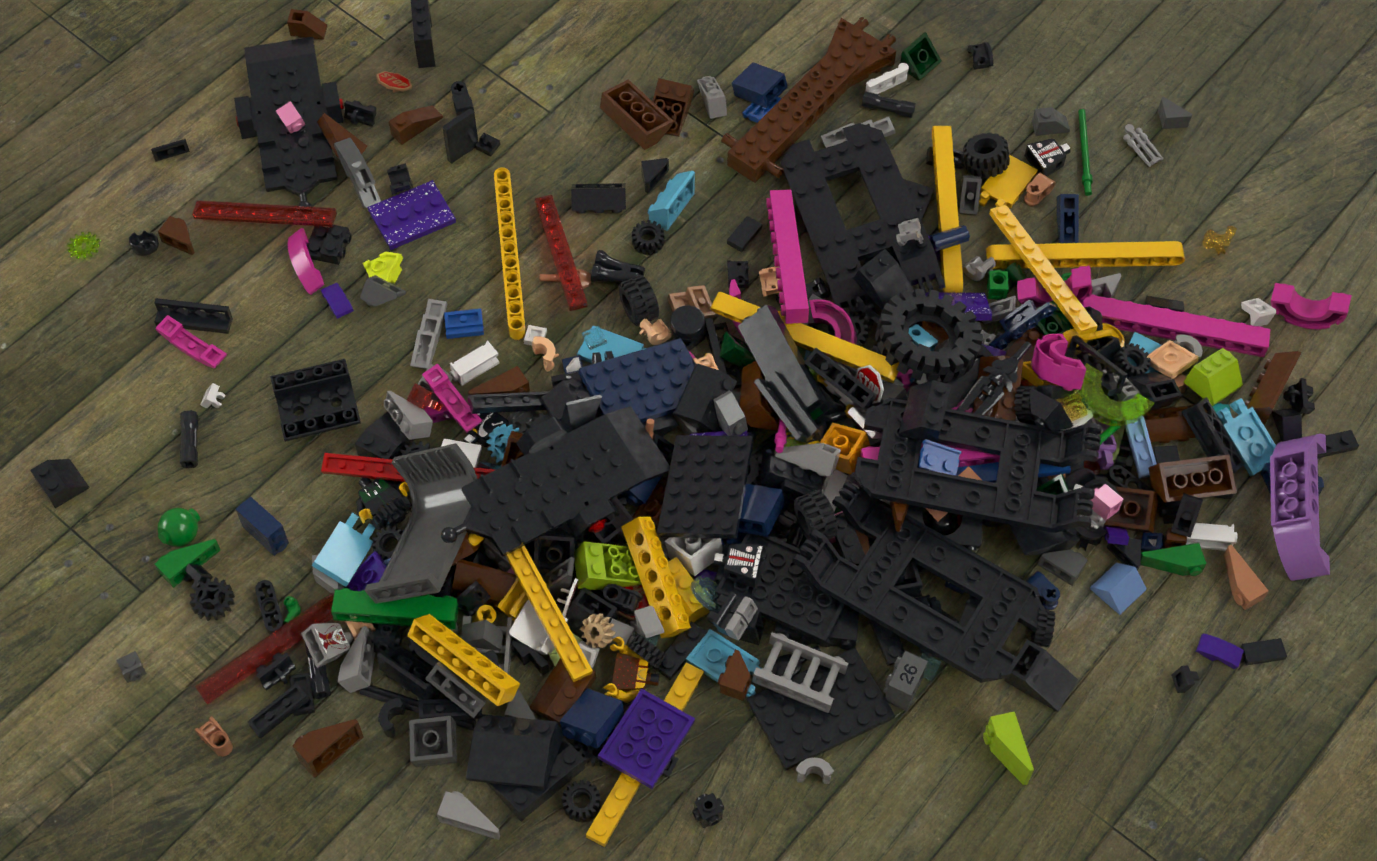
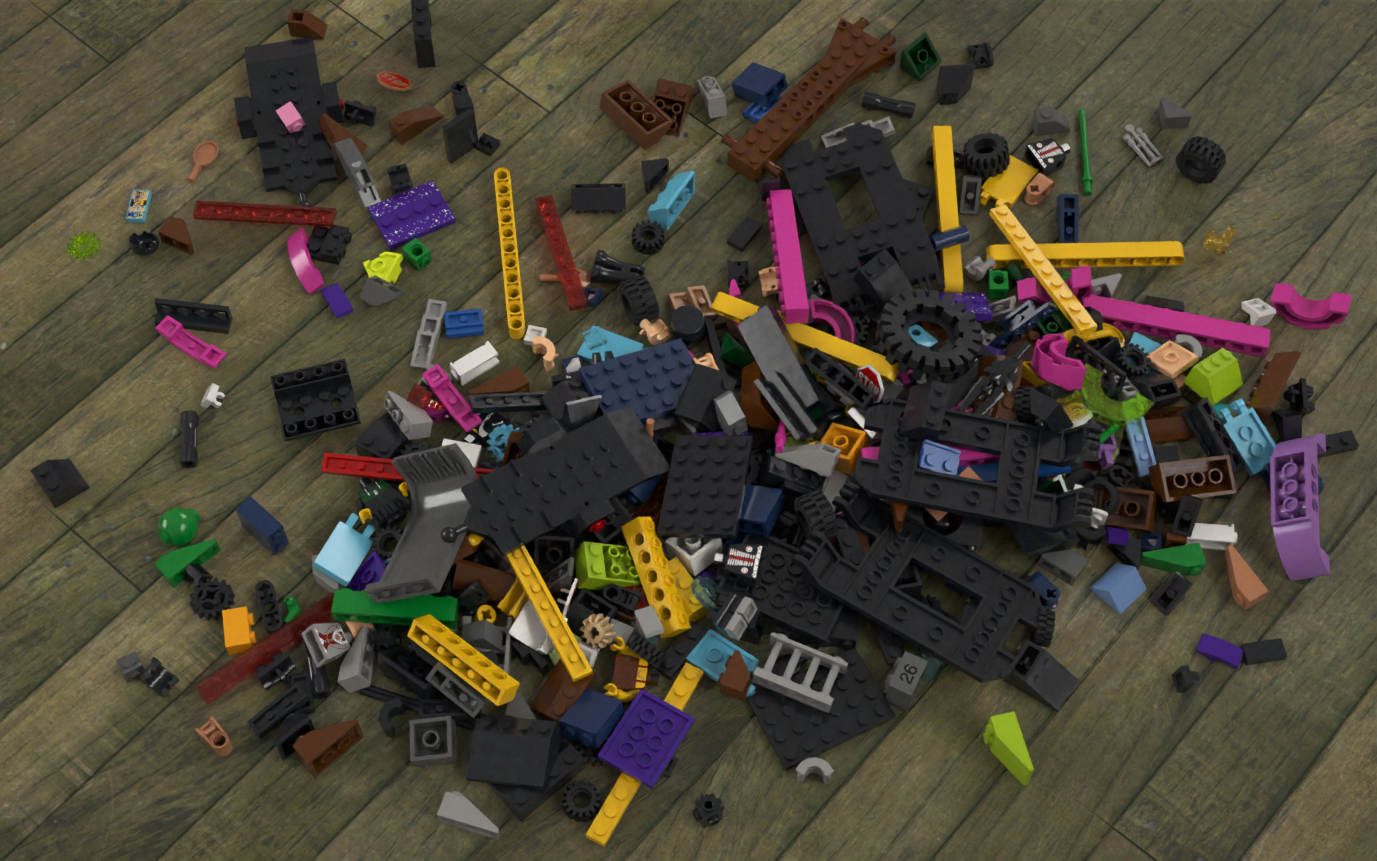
black slope [151,139,190,162] -> none
white plate [865,63,909,94] -> none
light grey piece [896,218,923,246] -> none
bright pink brick [1090,484,1123,521] -> none
none -> tile [126,189,152,223]
none -> black piece [139,657,179,697]
none -> nougat piece [187,141,219,183]
none -> light orange brick [222,606,256,655]
none -> black slope [274,710,315,761]
none -> green brick [402,238,432,271]
none -> dark blue tile [579,288,604,307]
none -> black slope [757,178,780,201]
none -> black slope [936,64,975,105]
none -> black slope [1151,571,1193,615]
none -> black tyre [1176,136,1226,184]

